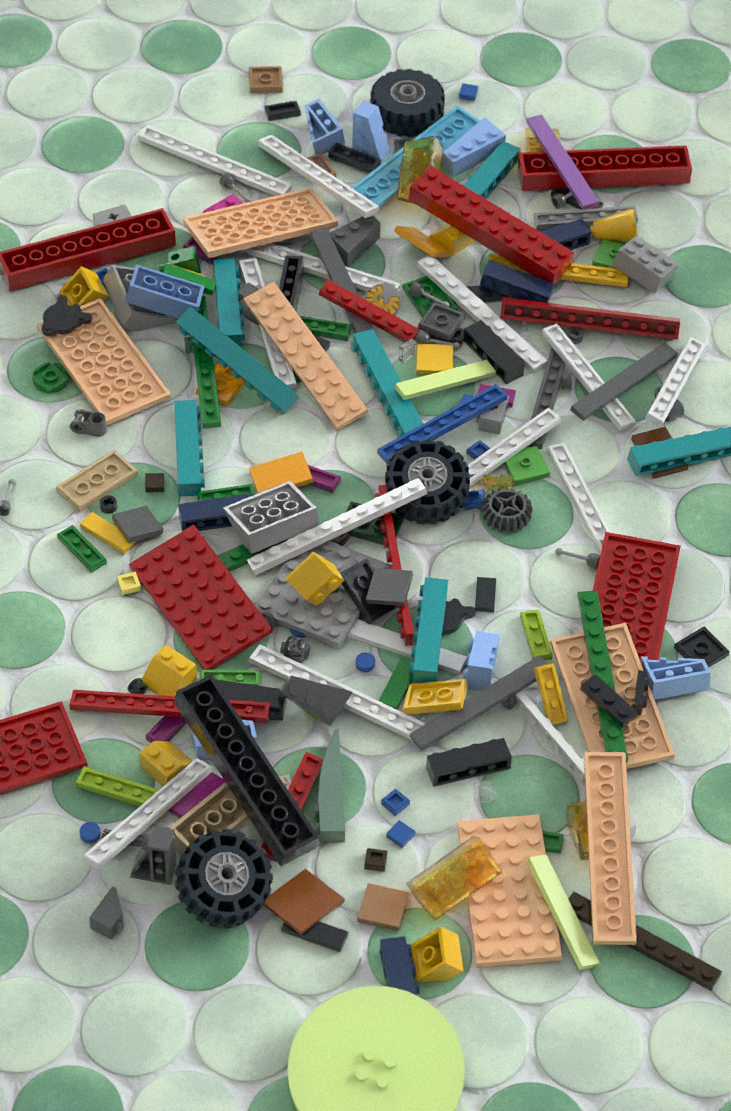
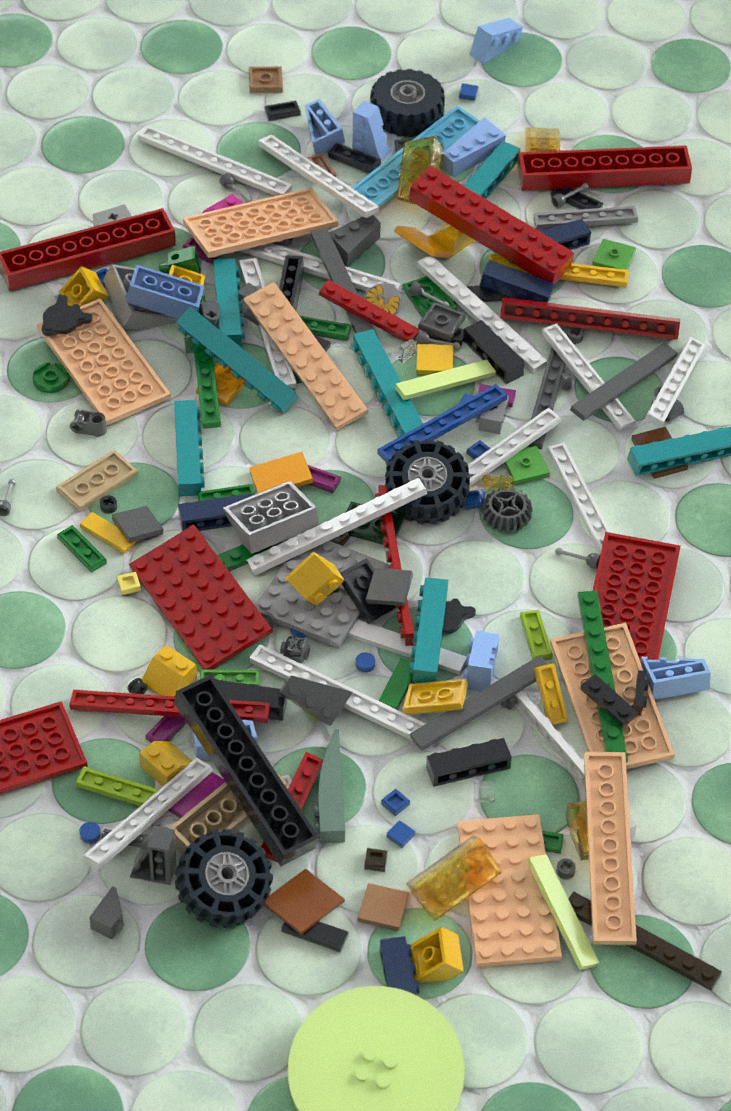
dark brown tile [145,473,164,492] -> none
green tile [163,263,217,295] -> none
black tile [475,577,496,612] -> none
medium lavender tile [526,114,599,210] -> none
yellow cone [590,208,638,242] -> none
light grey brick [612,235,679,294] -> none
black tile [674,626,730,668] -> none
none -> dark grey piece [199,302,220,328]
none -> light blue wedge [469,18,523,64]
none -> dark grey bush [556,859,576,879]

